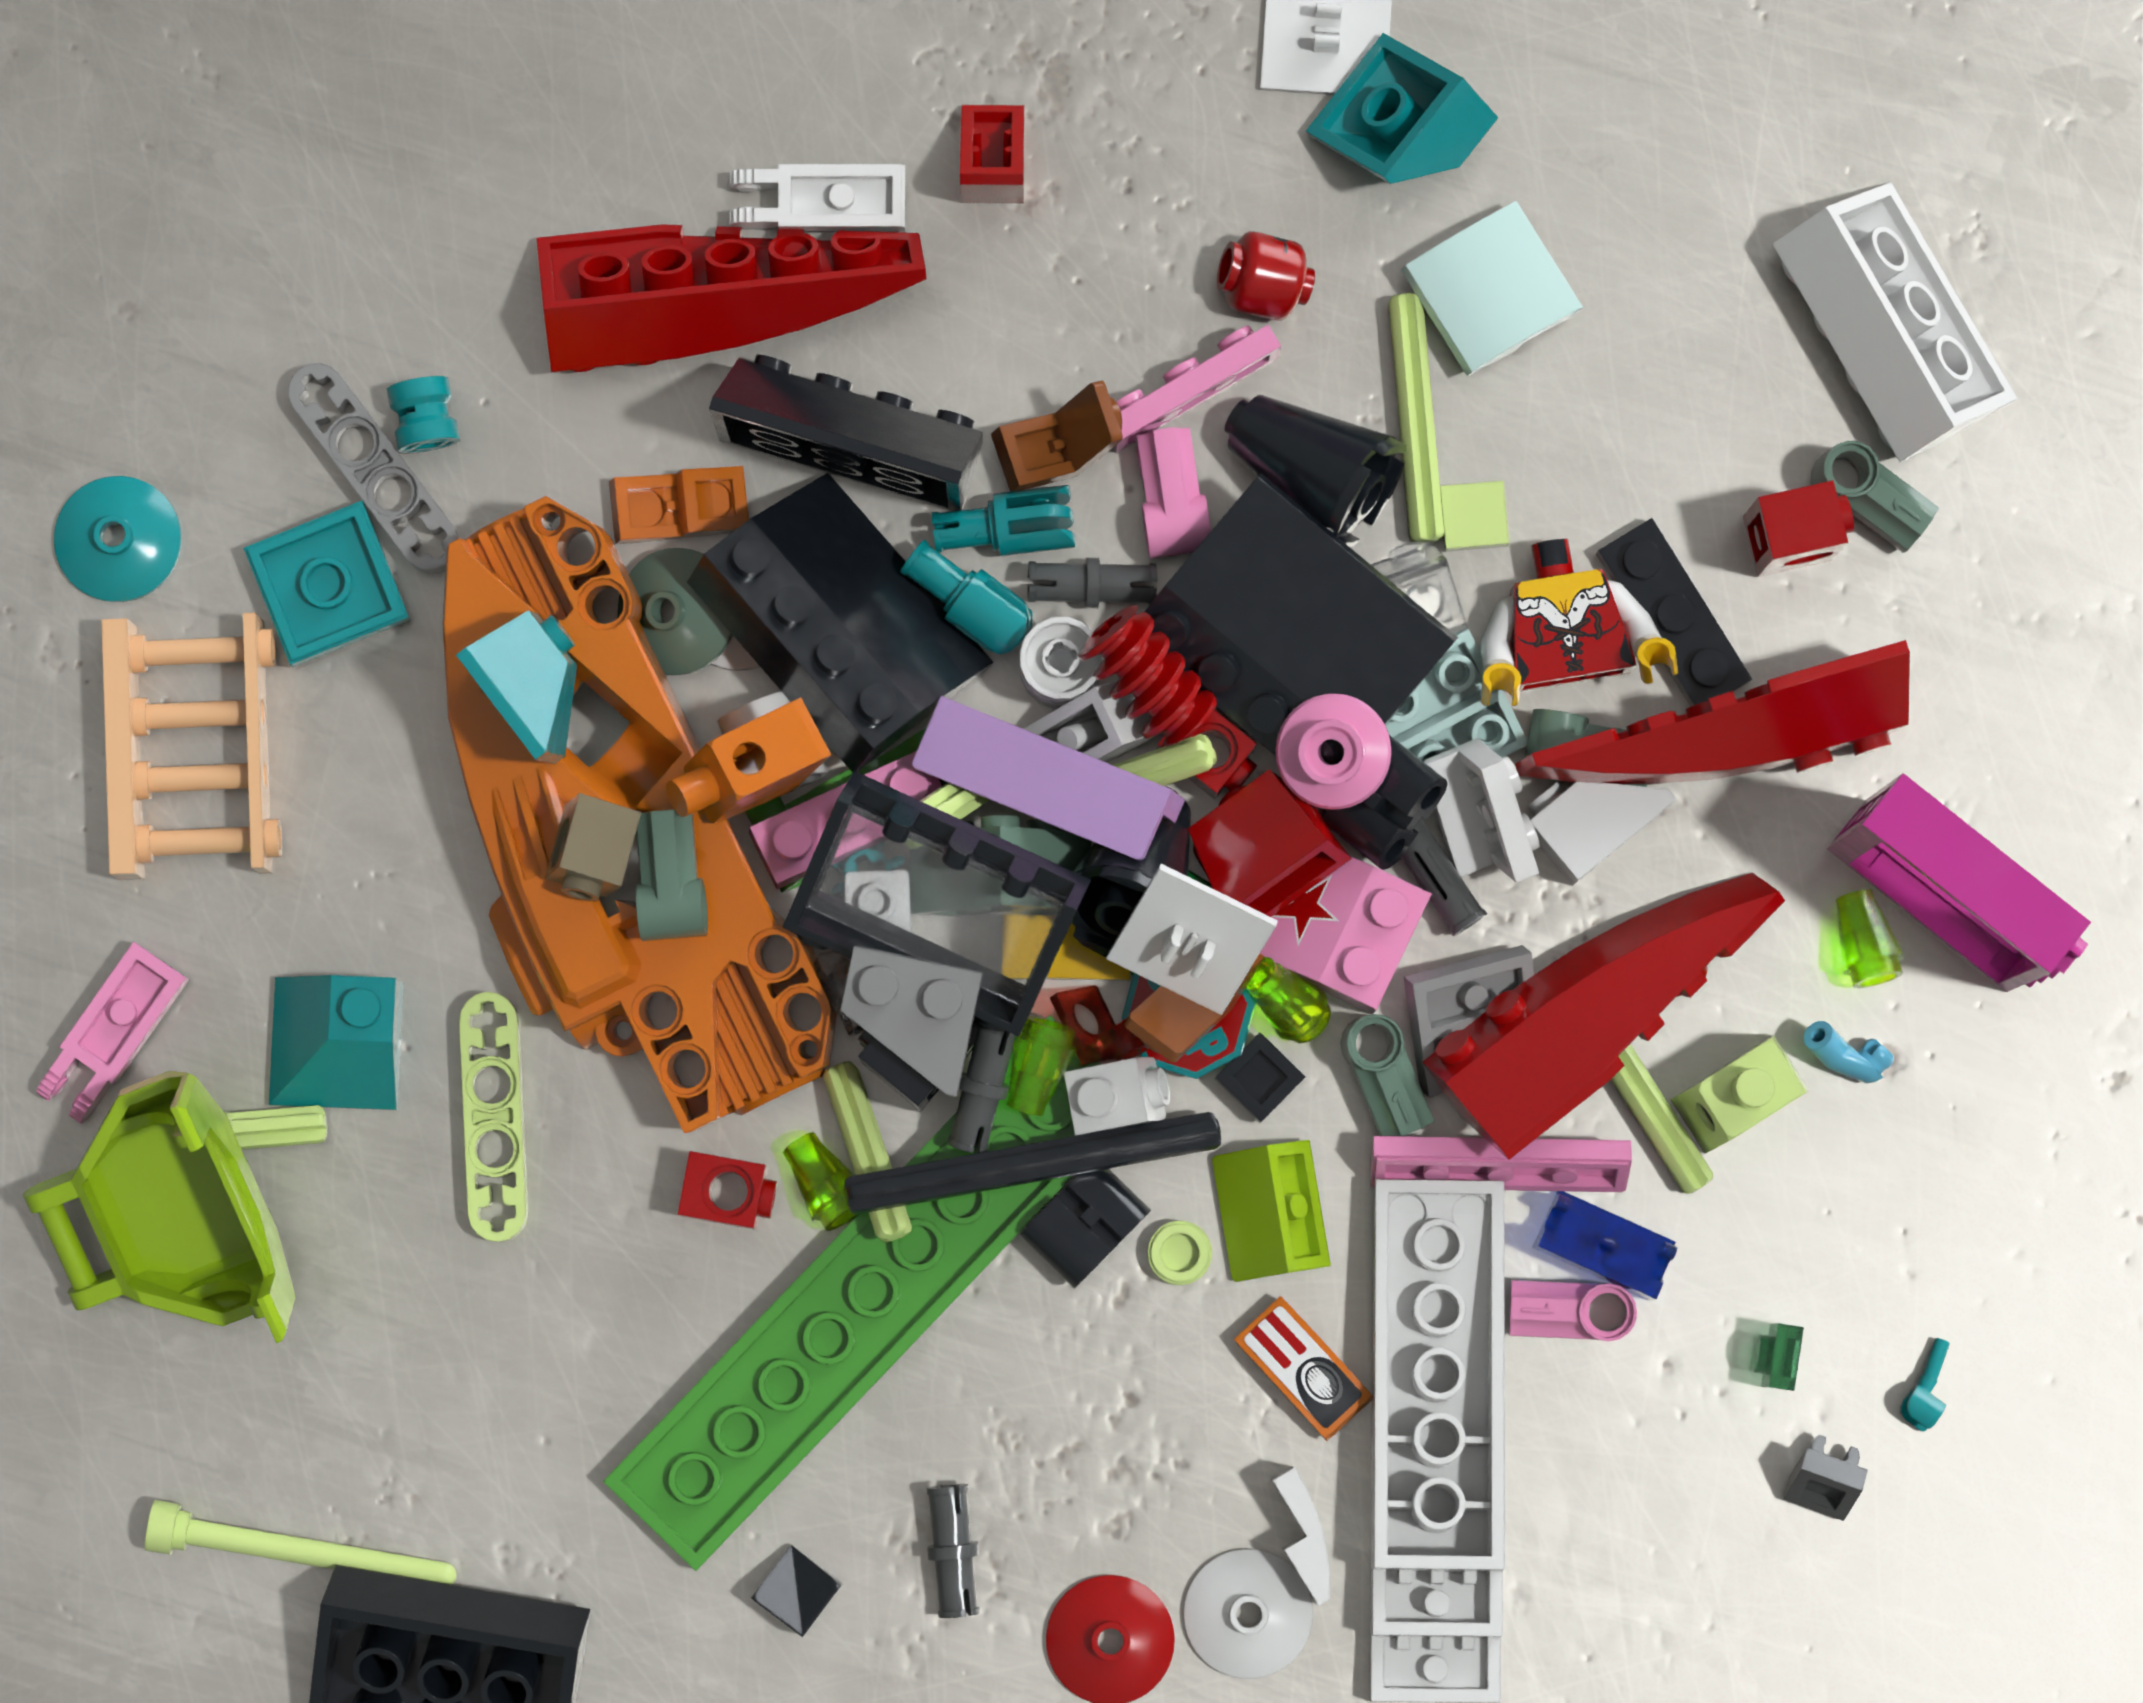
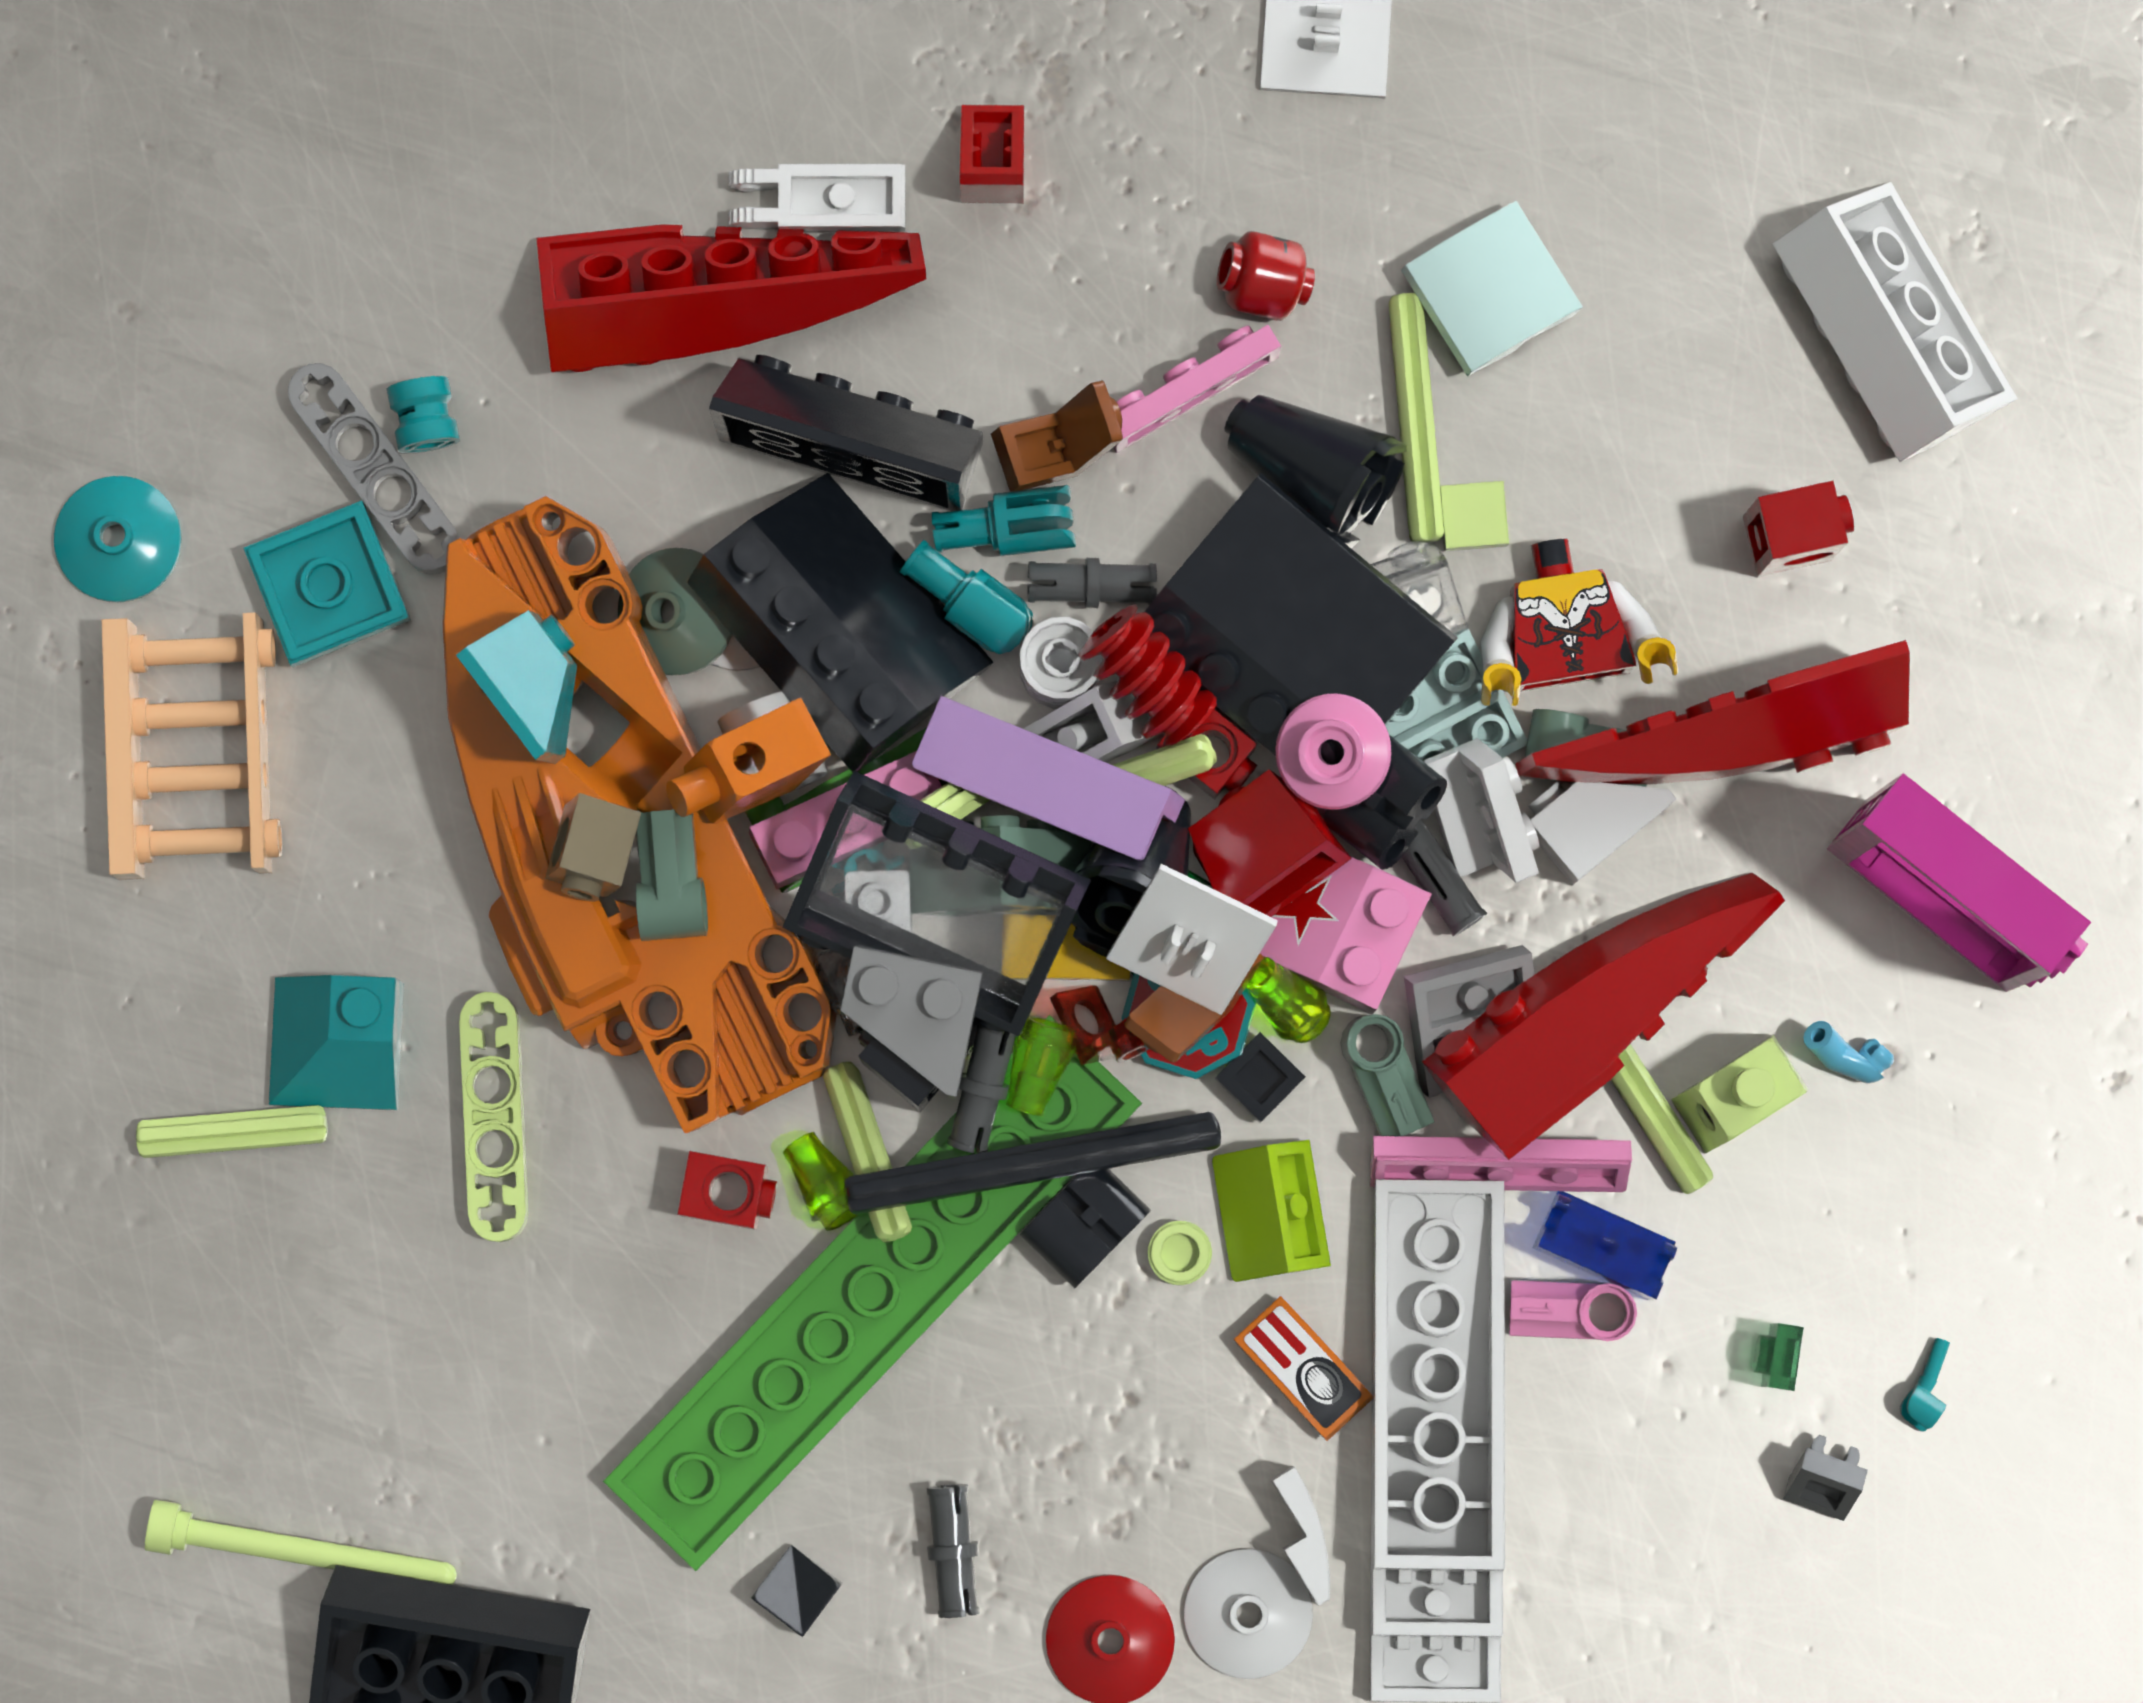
lime piece [23,1071,296,1343] -> none
bright pink hinge [36,942,190,1124] -> none
orange slope [609,466,749,544] -> none
white bracket [1064,1057,1170,1136] -> none
bright pink piece [1136,427,1211,559] -> none
teal slope [1306,33,1498,184] -> none
black plate [1596,518,1752,706] -> none
sand green piece [1811,441,1939,553] -> none
clear neon green cone [1835,889,1905,989] -> none

